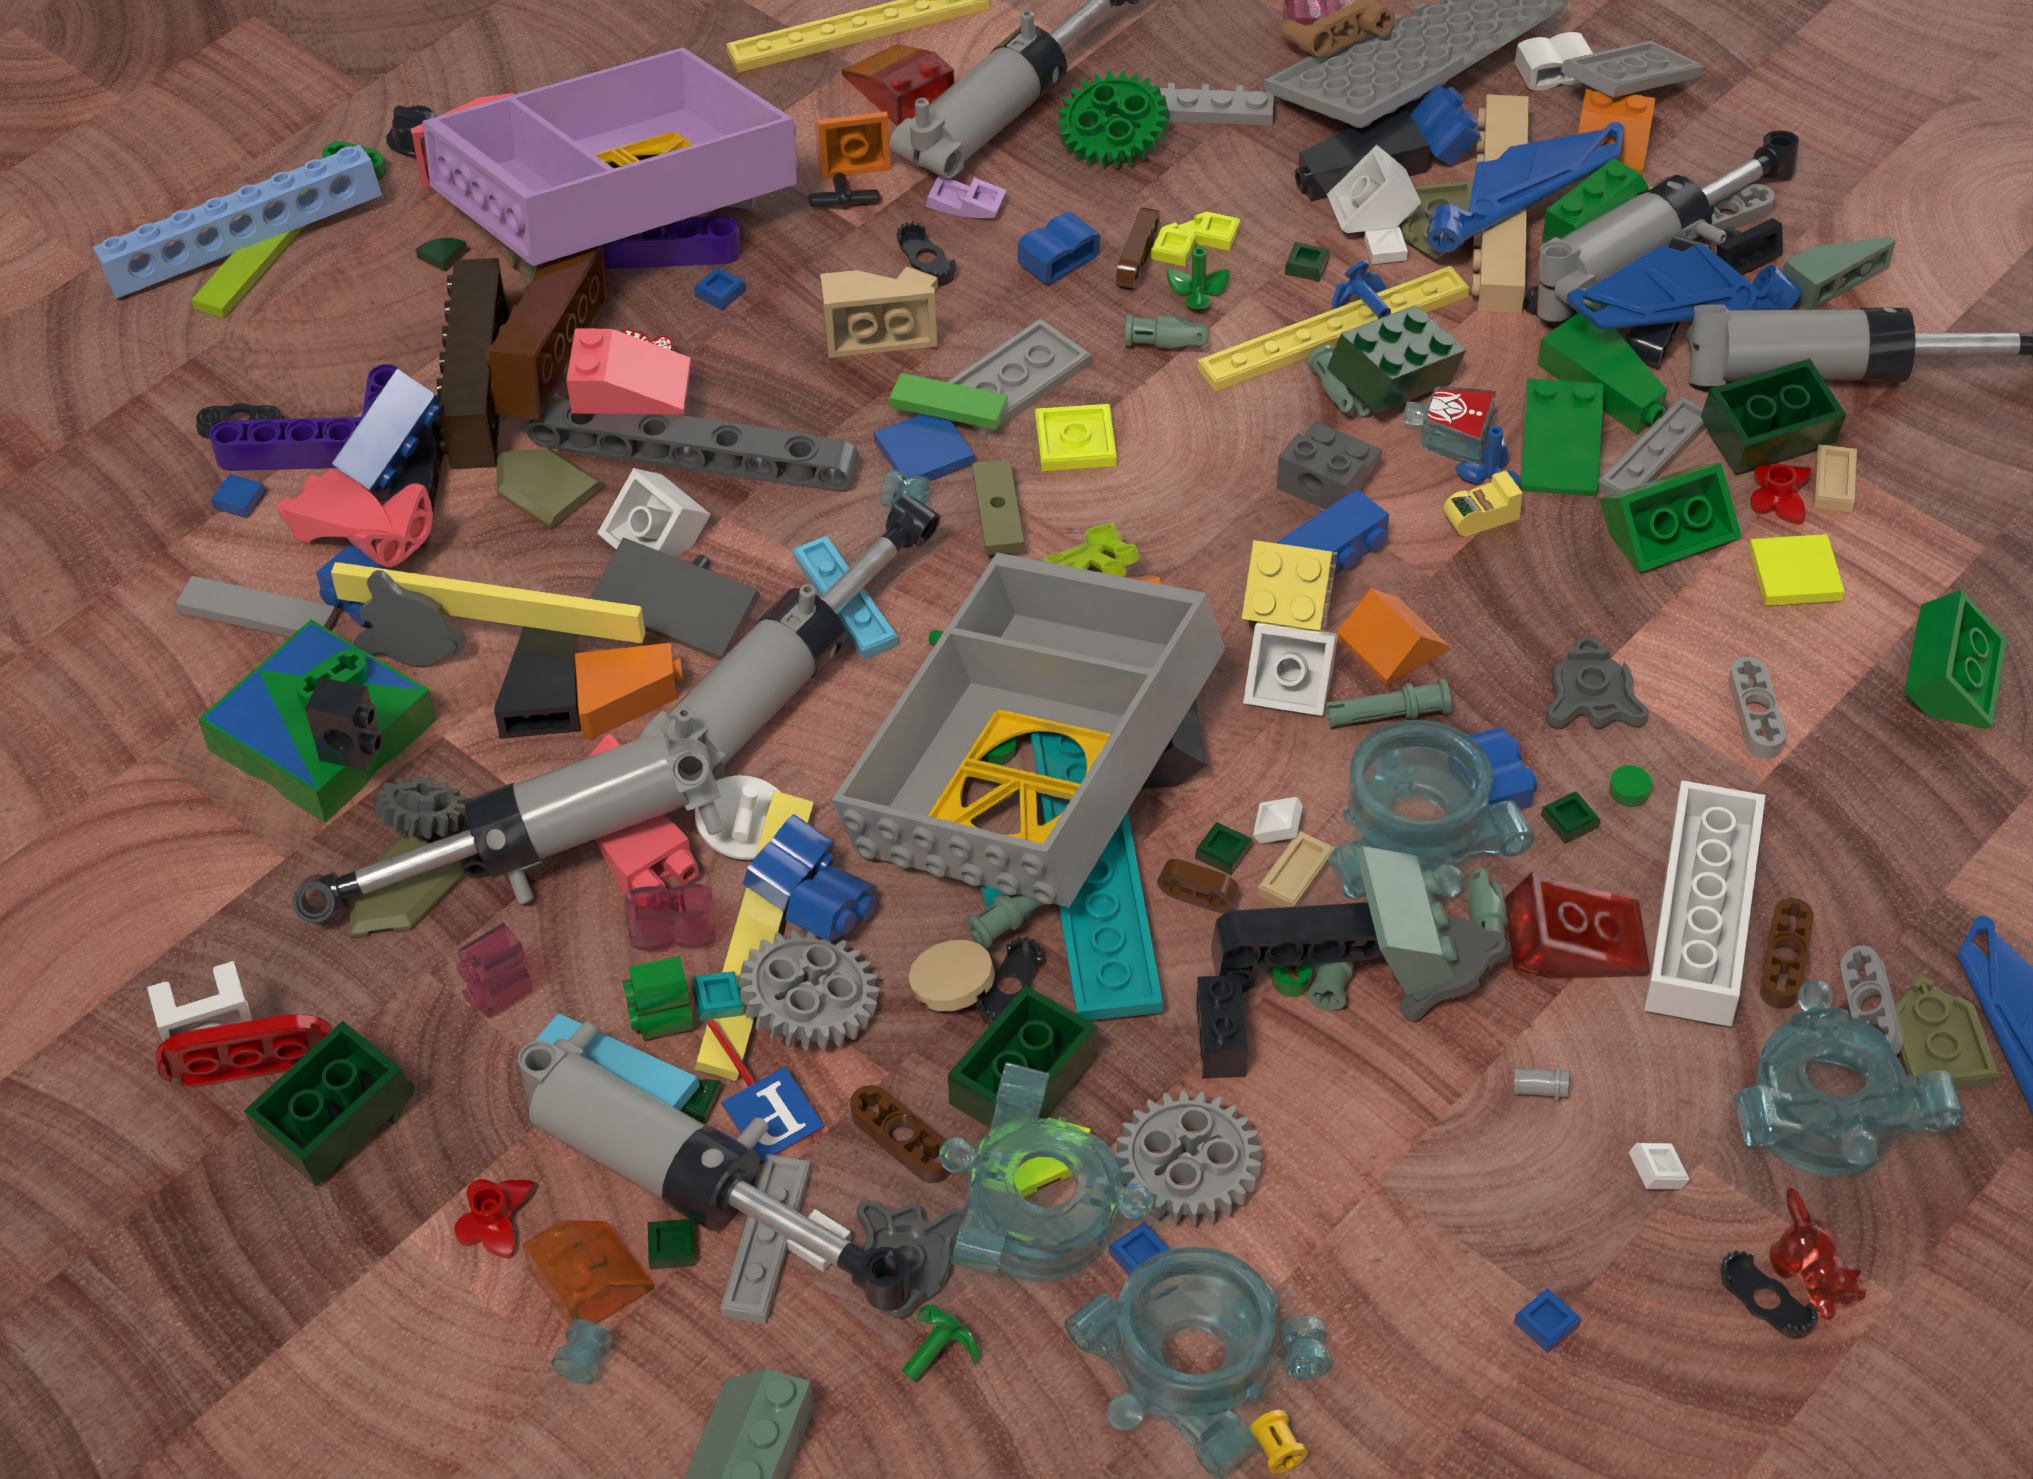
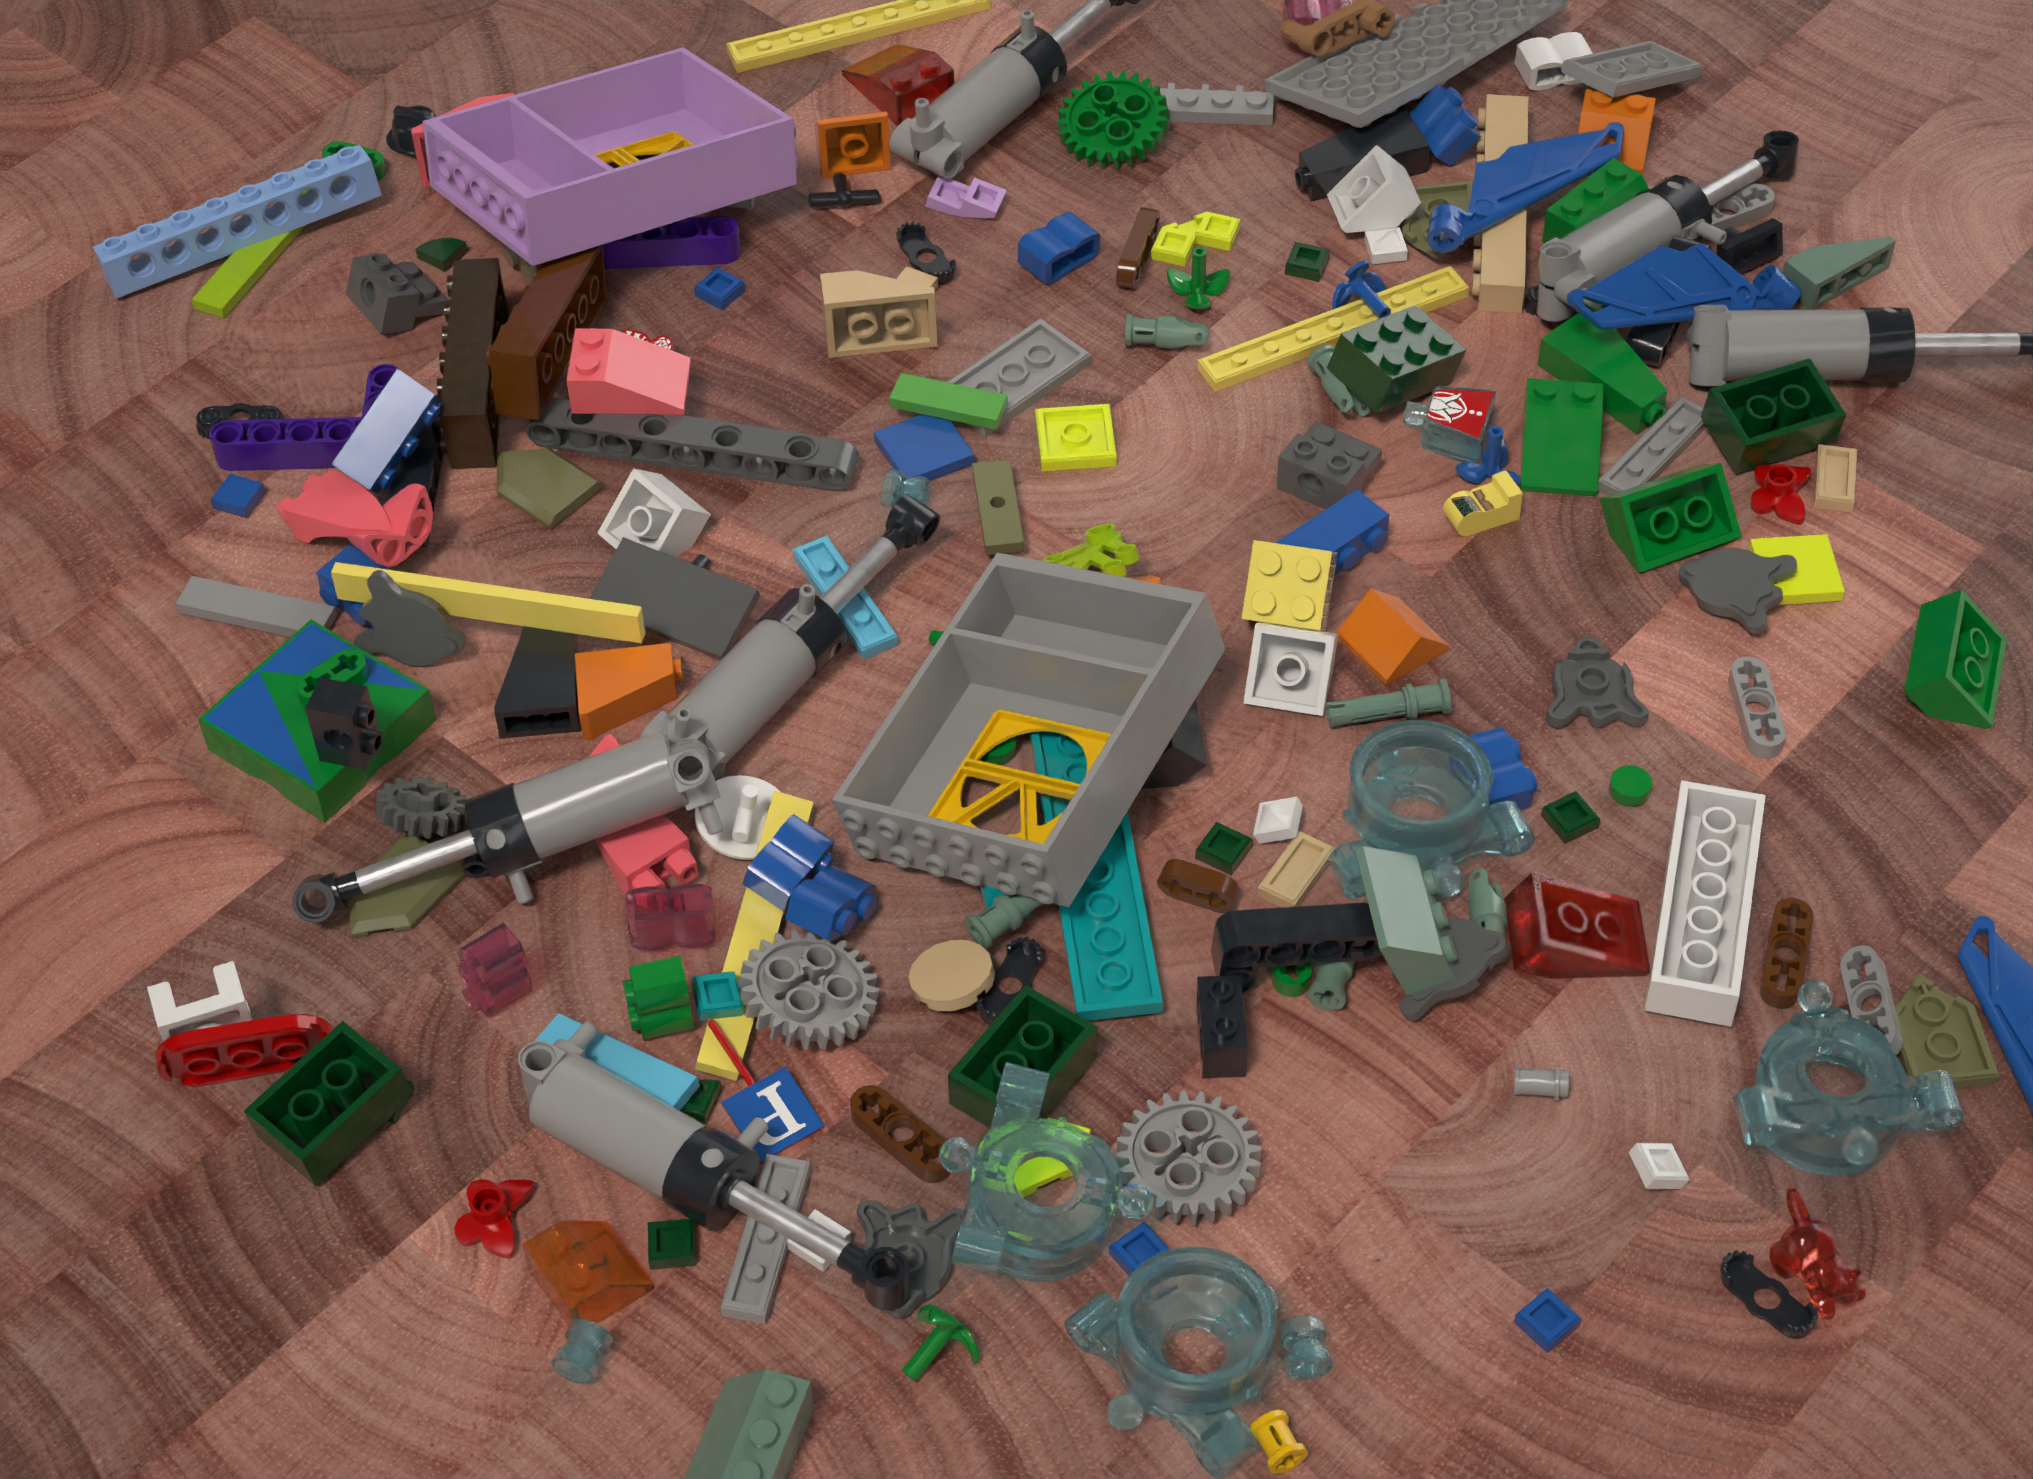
none -> dark grey brick [346,253,448,334]
none -> dark grey tile [1679,548,1797,634]

